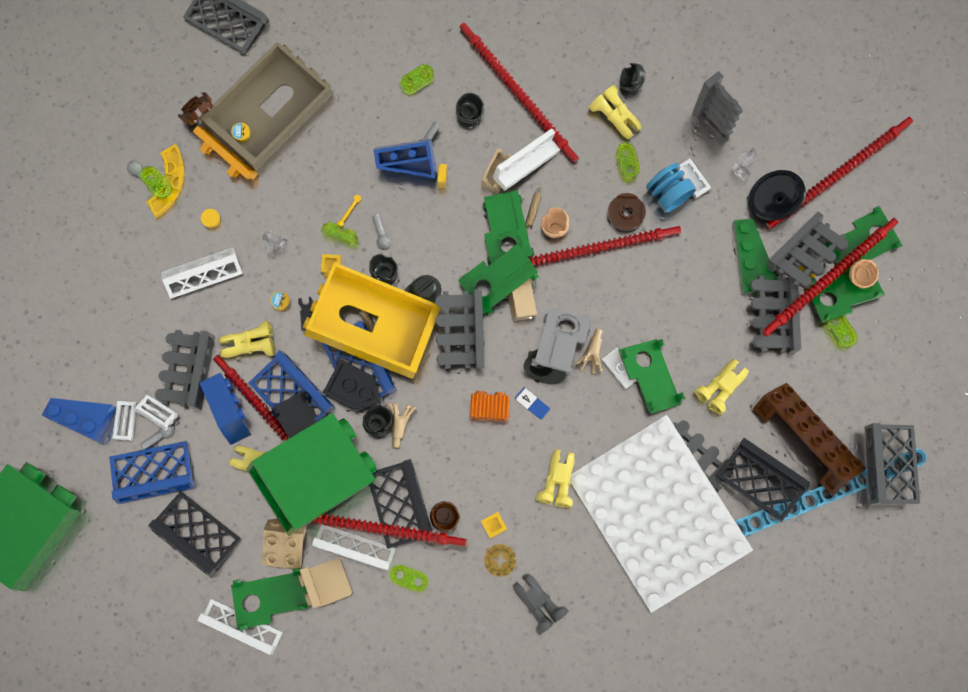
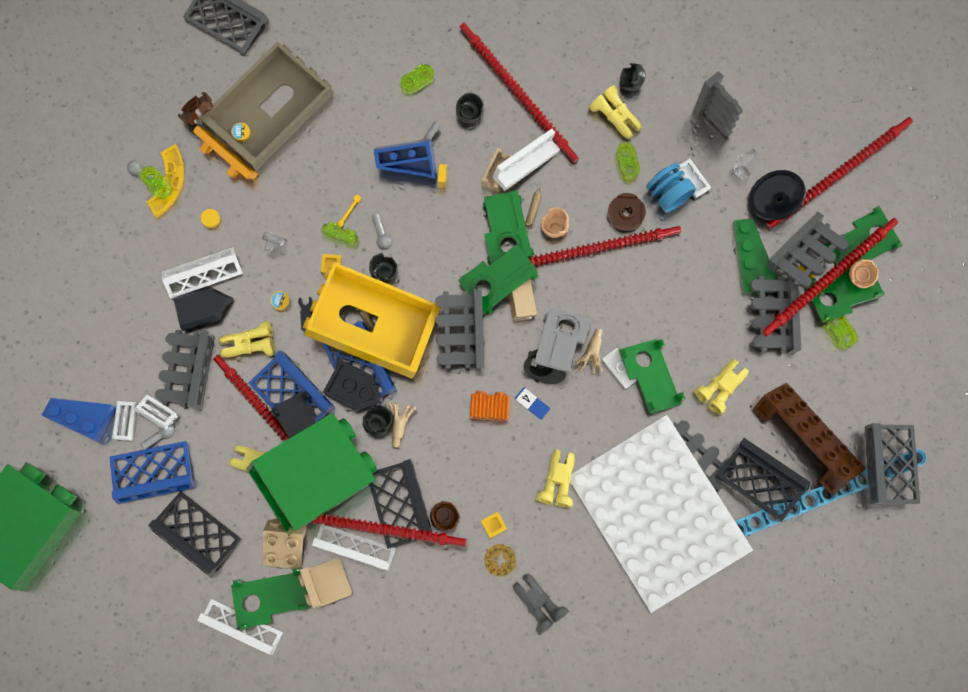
blue wedge [200,372,251,445] -> none
clear neon green plate [390,564,428,592] -> none
pearl dark grey piece [404,275,442,303] -> none
none -> black tile [174,287,233,331]

